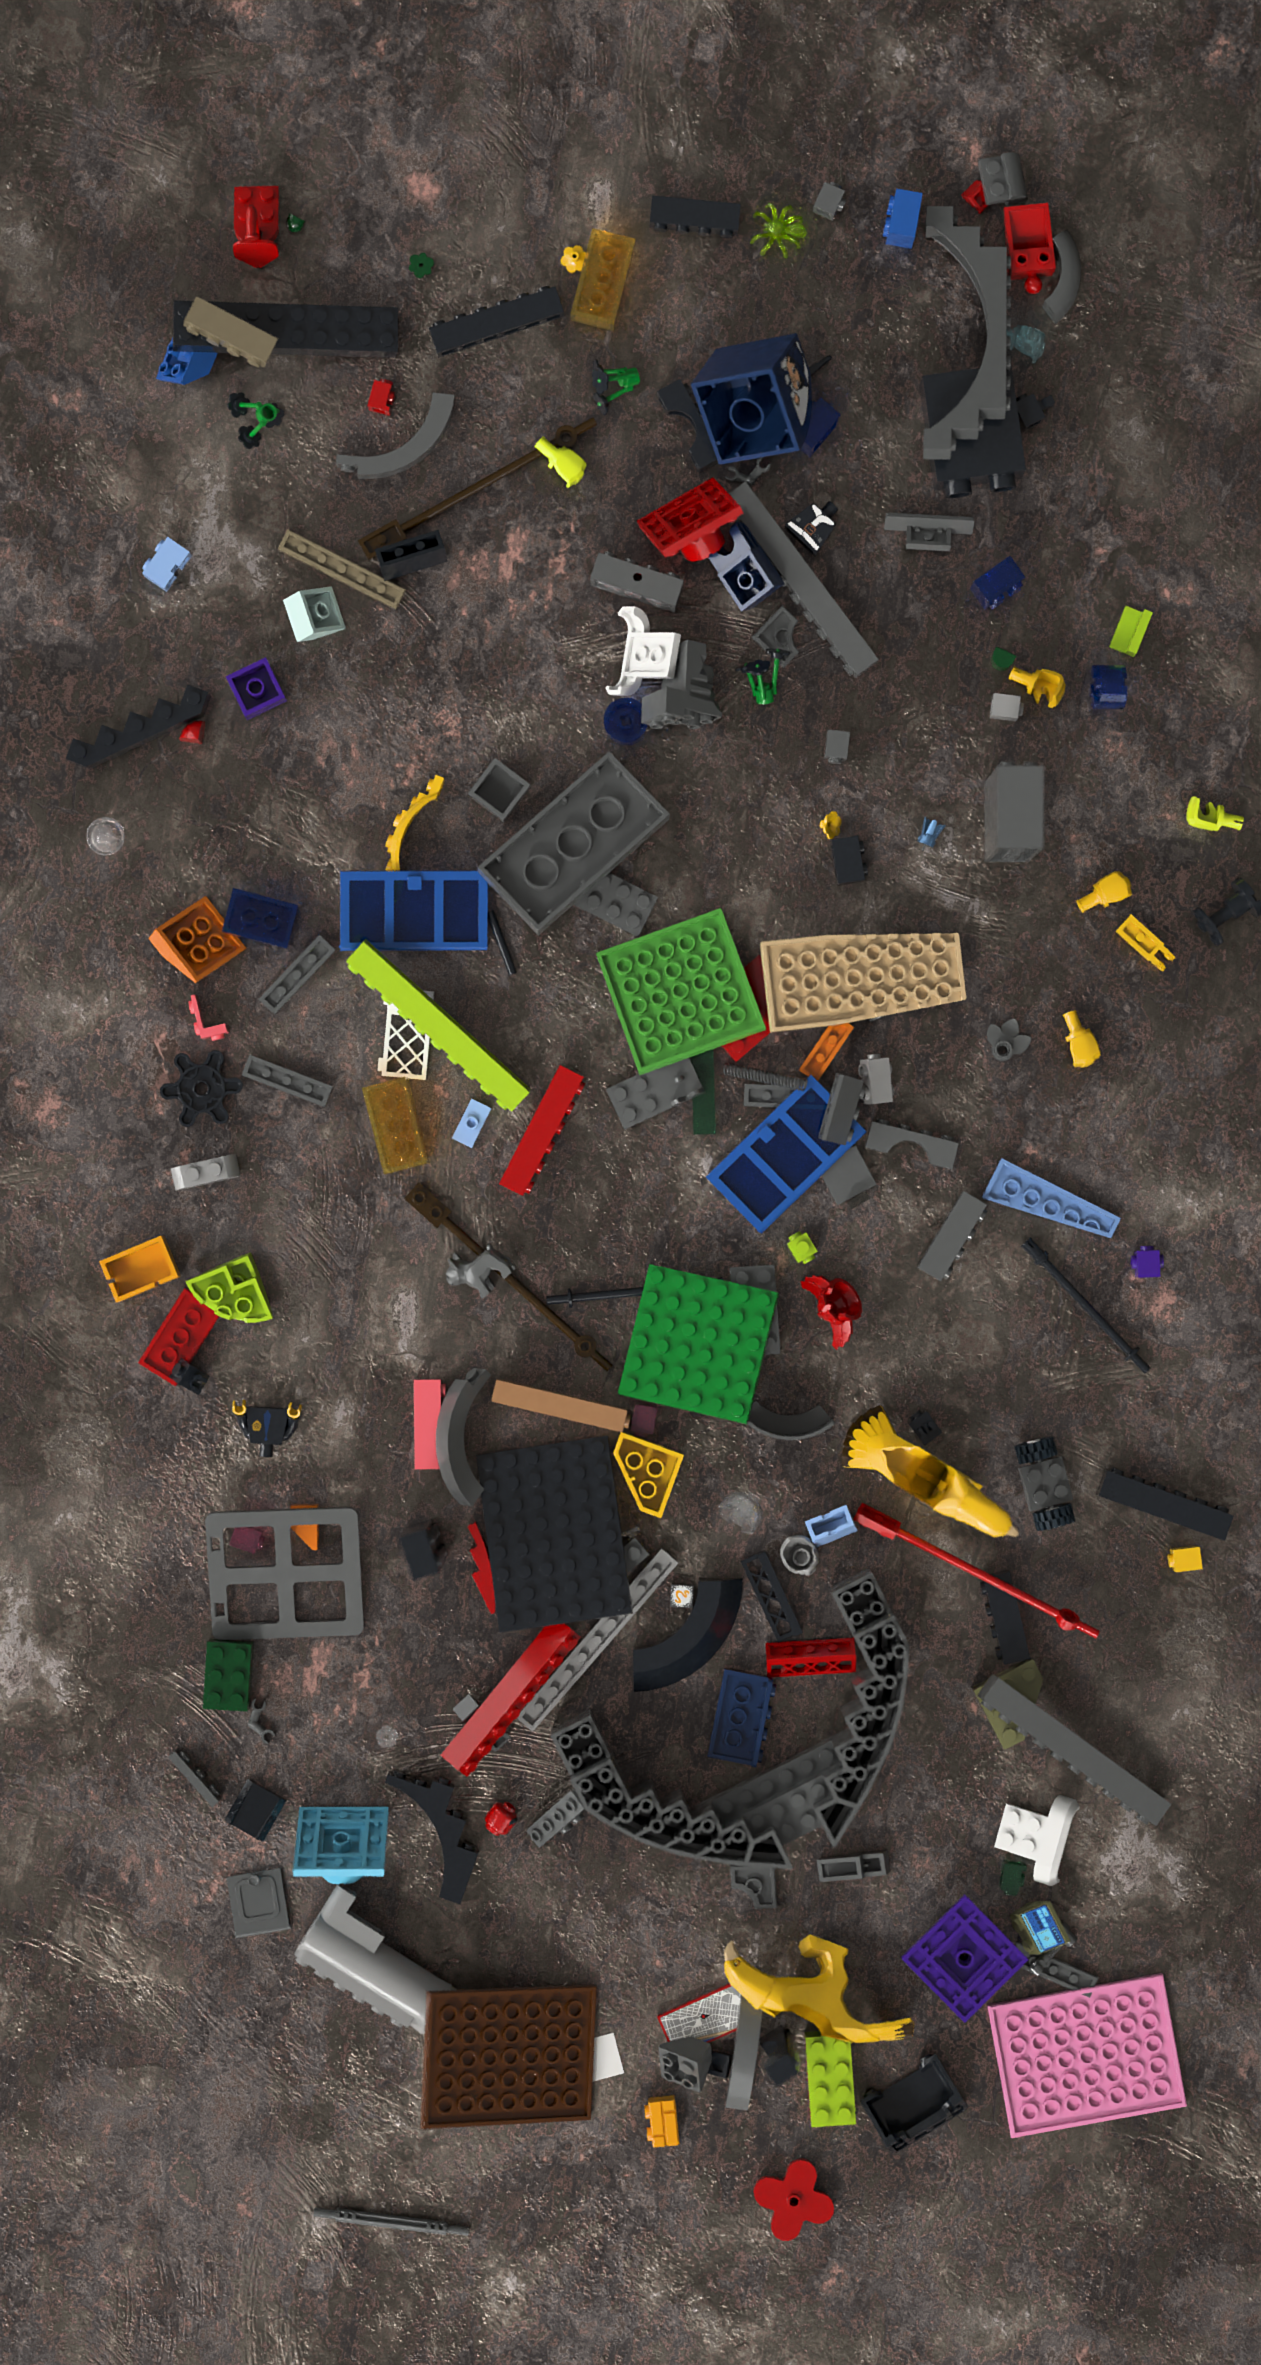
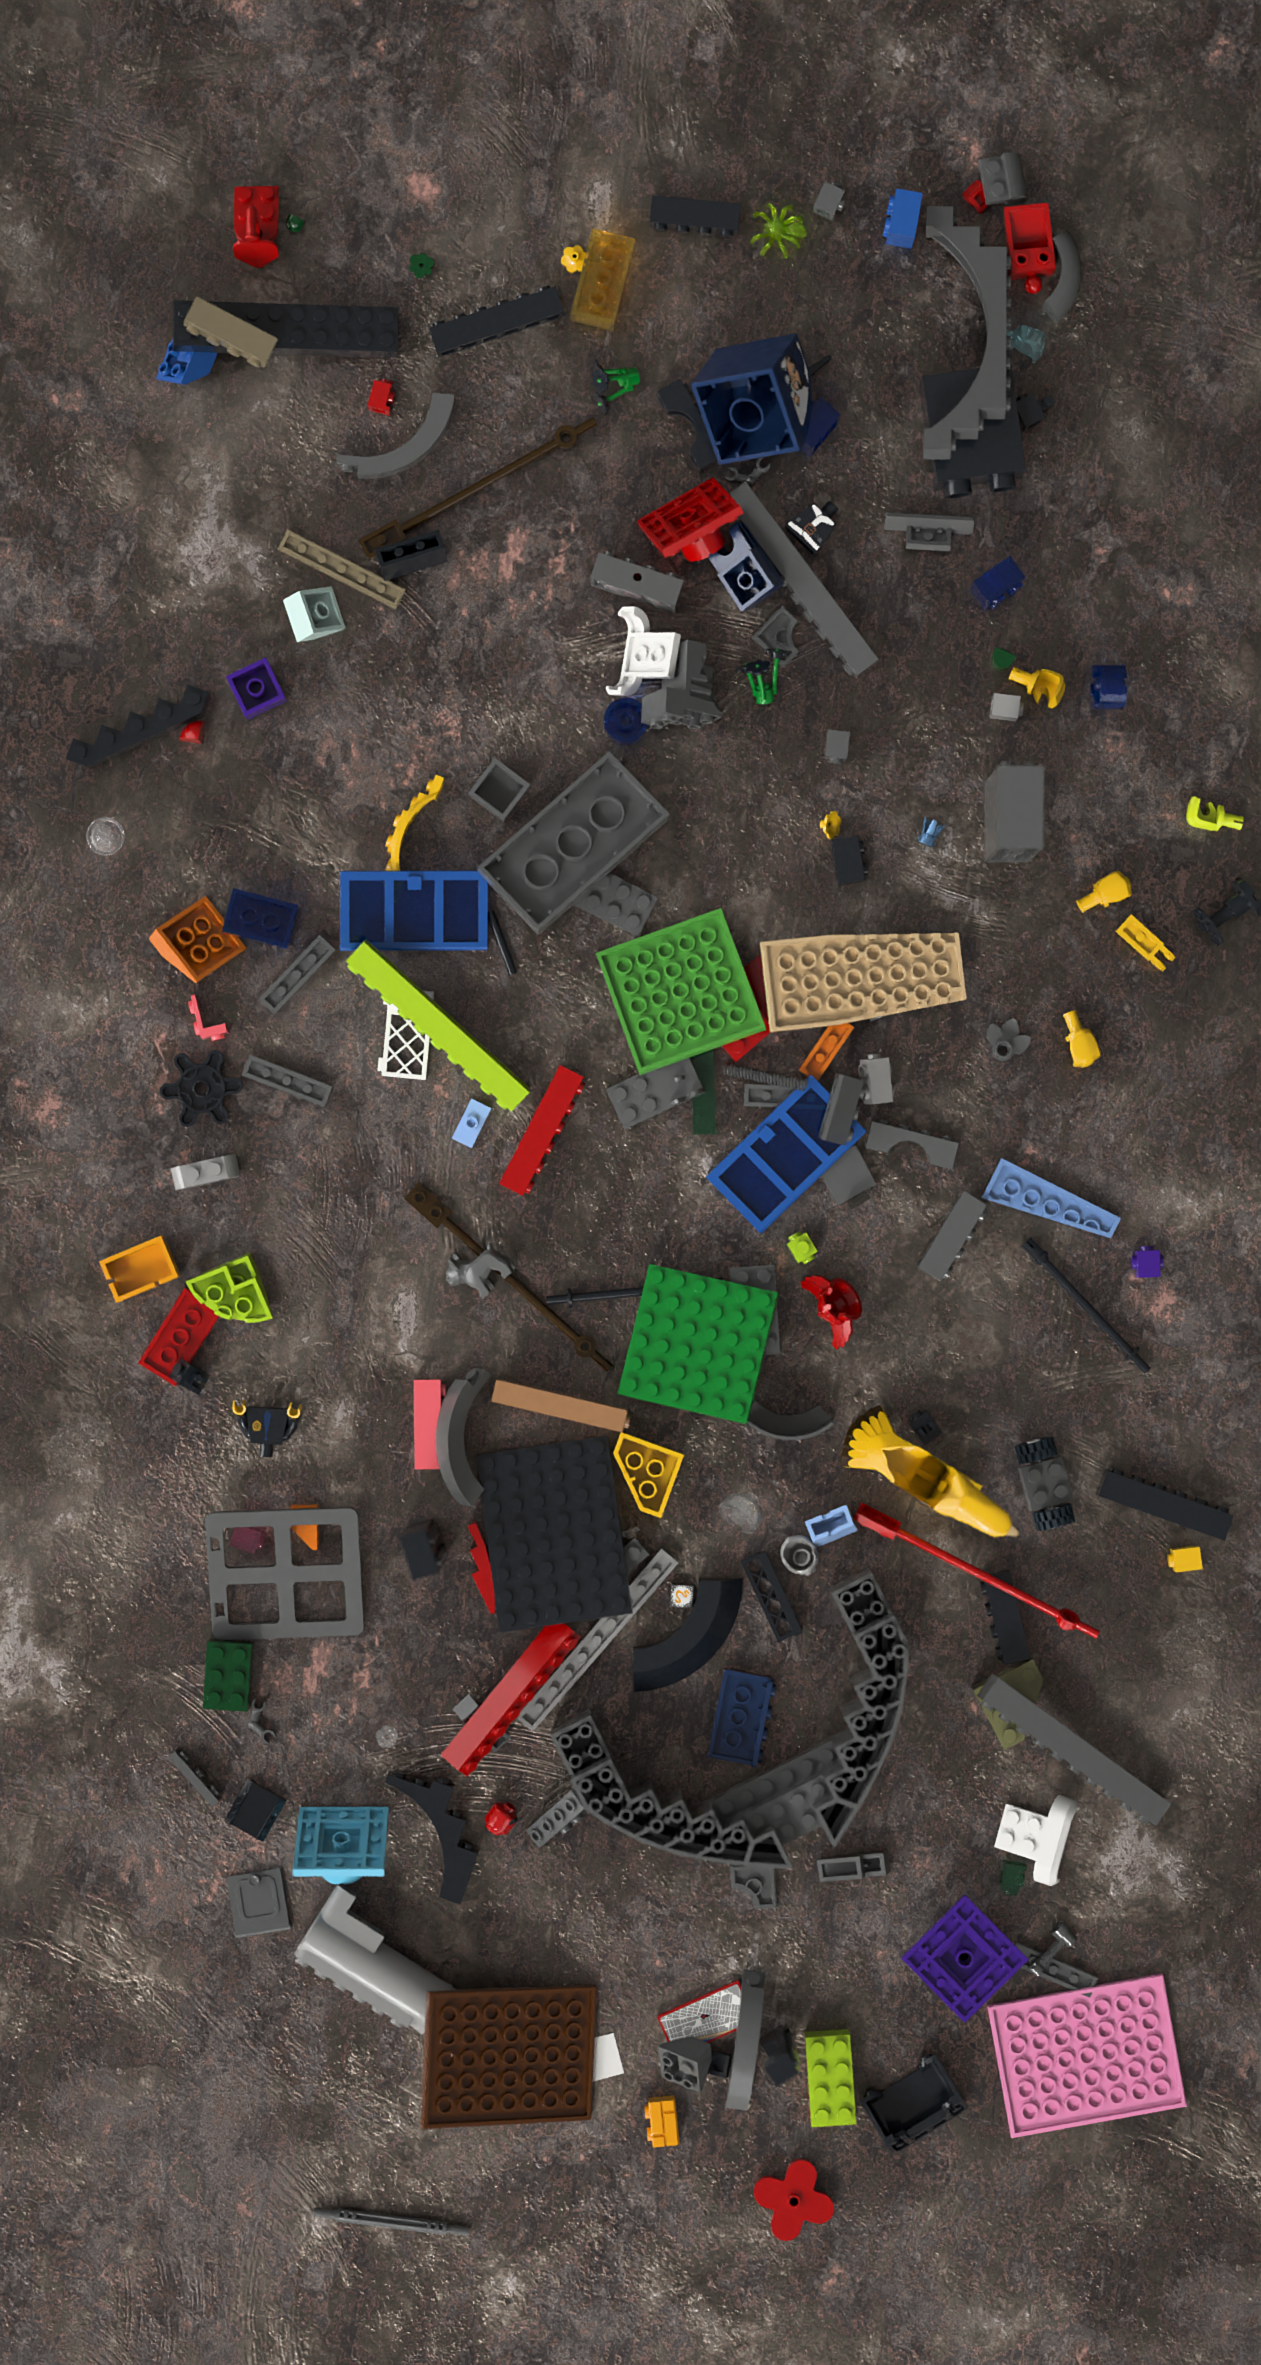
light blue brick [142,537,192,592] -> none
black plant [227,392,284,449] -> none
clear yellow brick [362,1077,430,1175] -> none
neon yellow piece [534,436,587,488] -> none
clear pink brick [631,1404,657,1438] -> none
yellow animal [724,1934,914,2043] -> none
red fence [765,1638,856,1677] -> none
slope [1009,1901,1070,1955] -> none
lime panel [1109,606,1153,657] -> none

